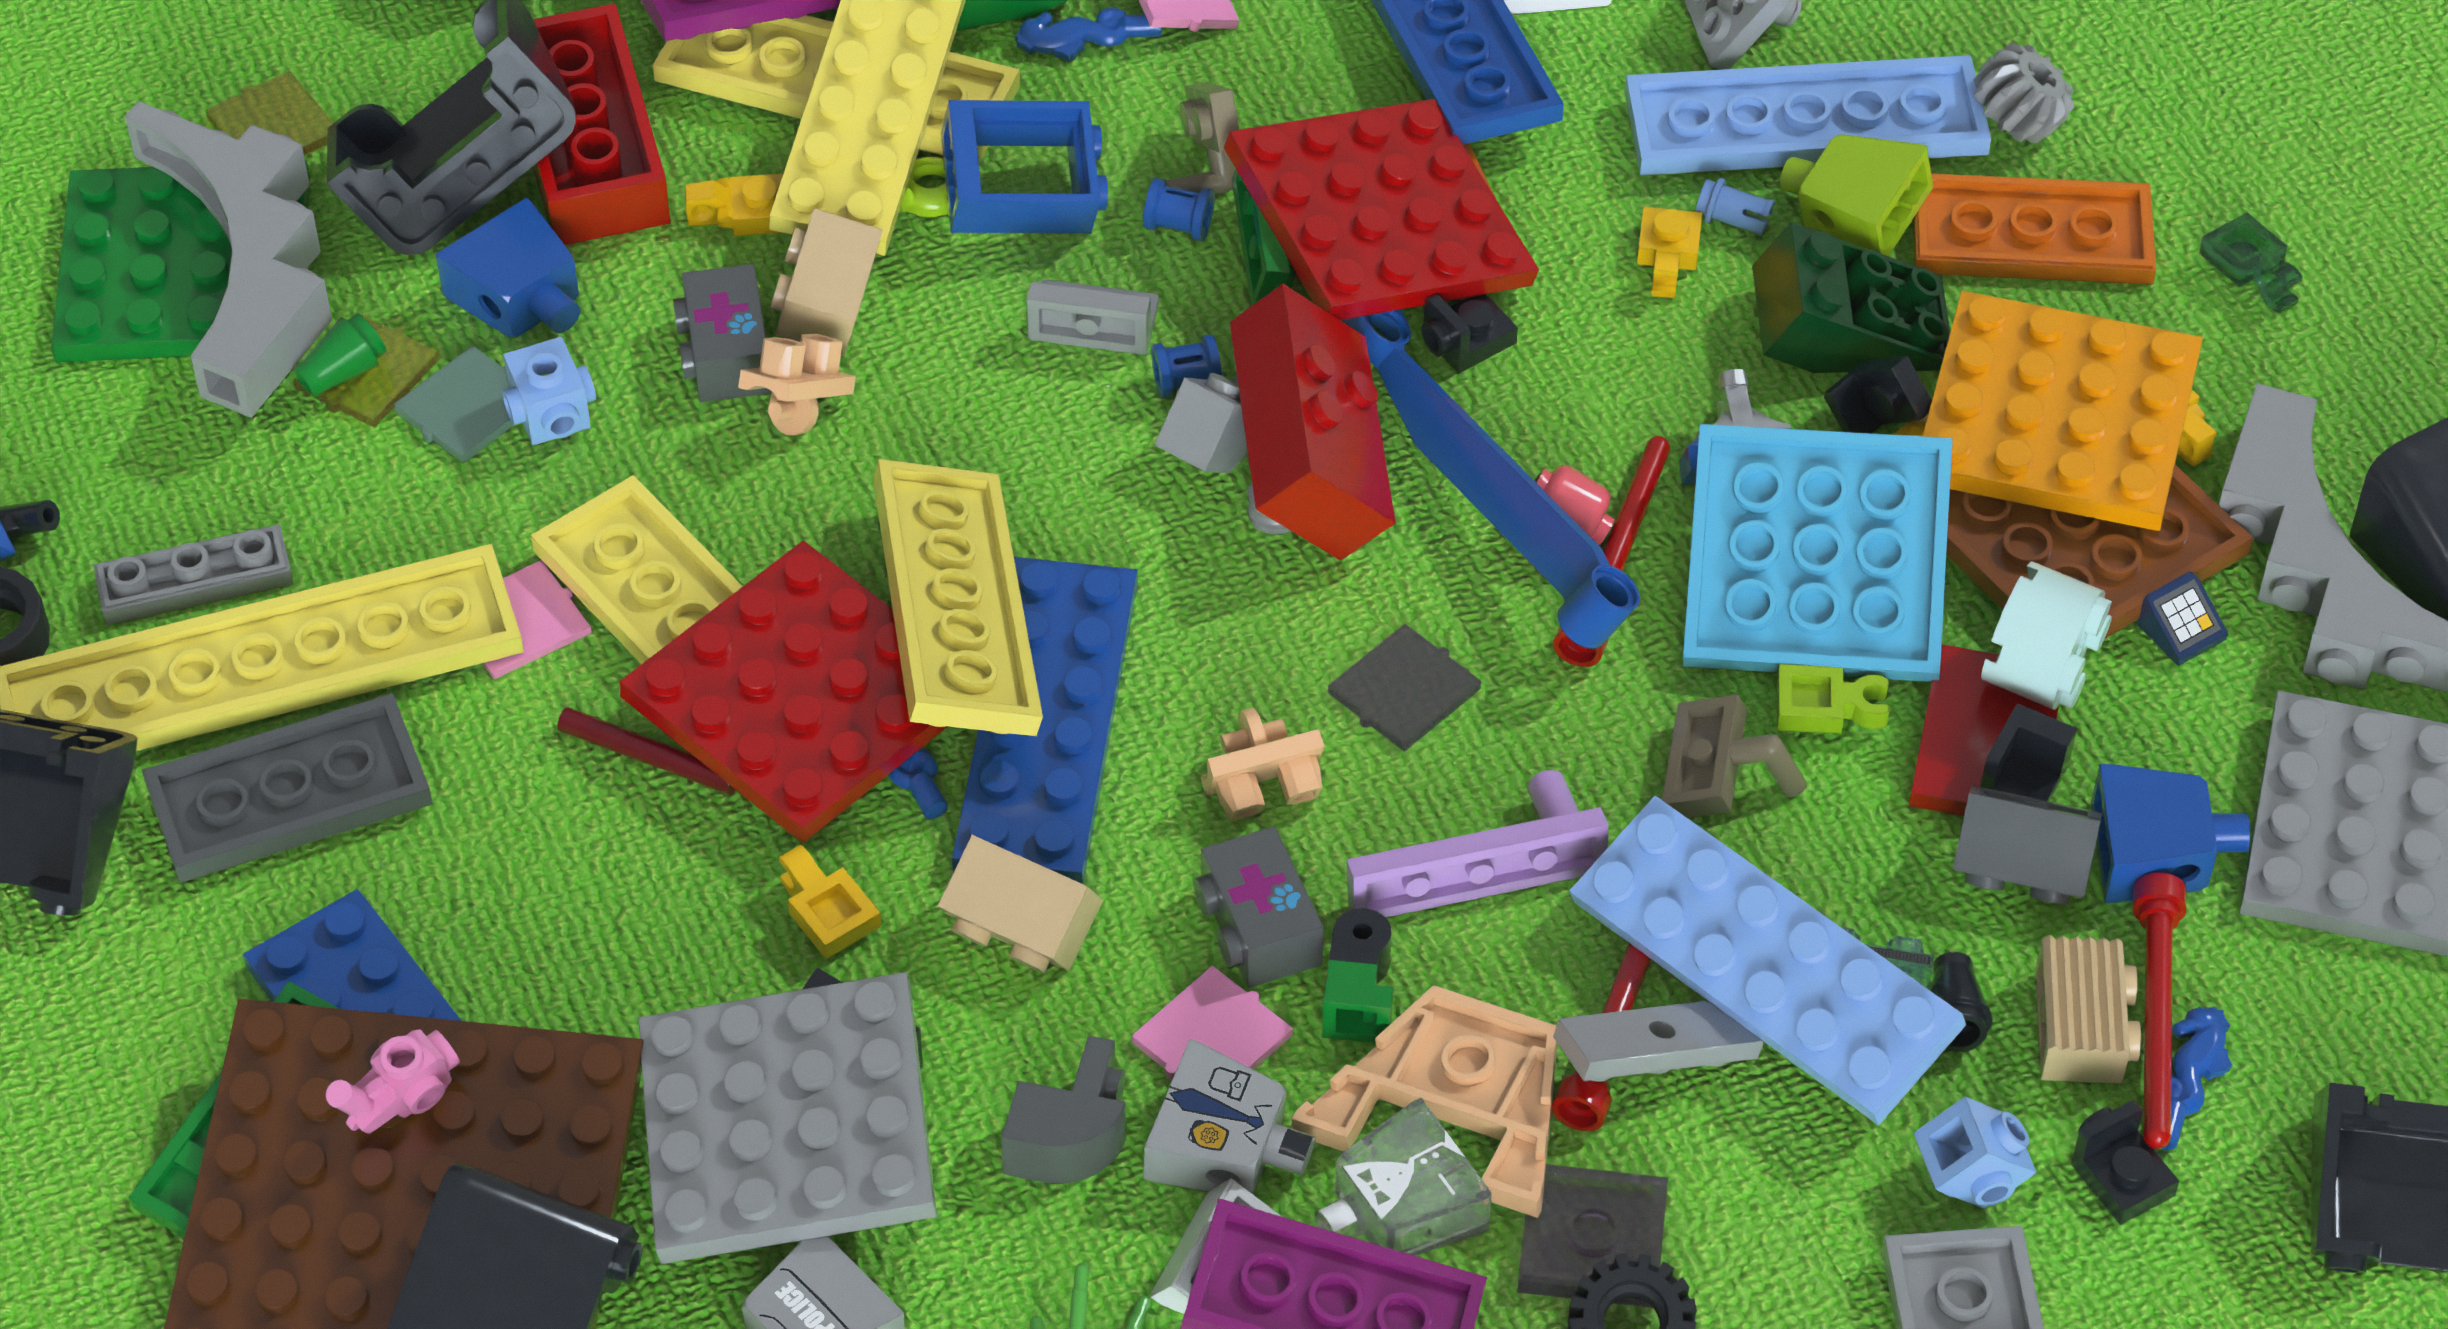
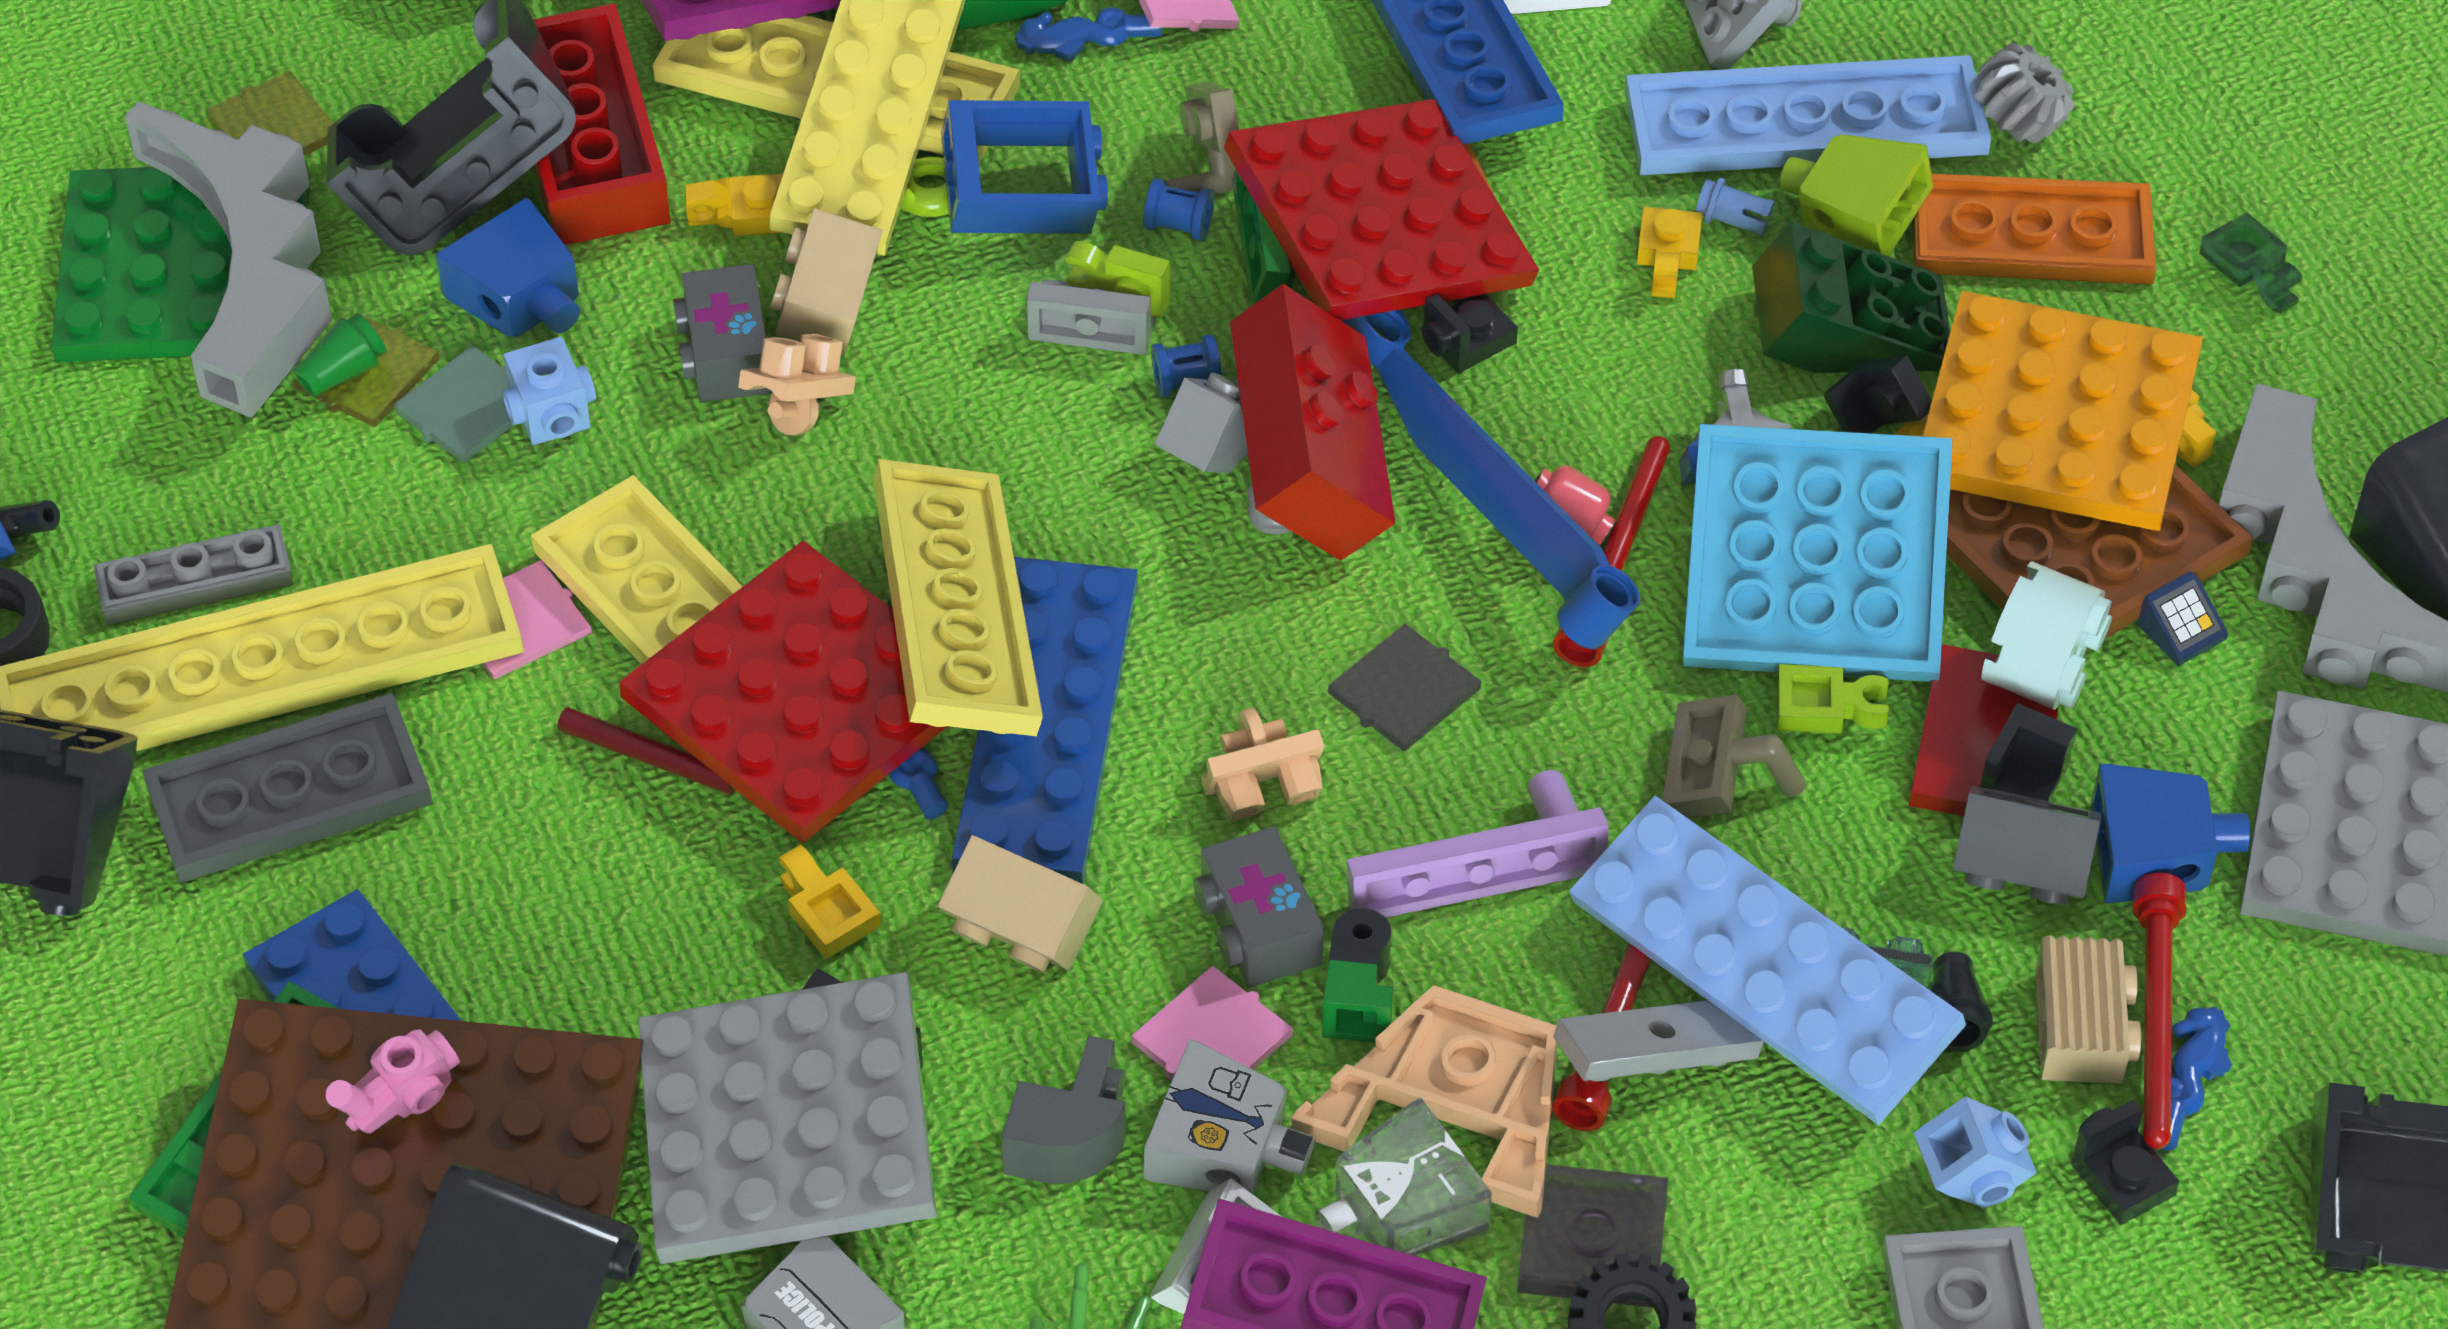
none -> lime plate [1066,241,1170,319]

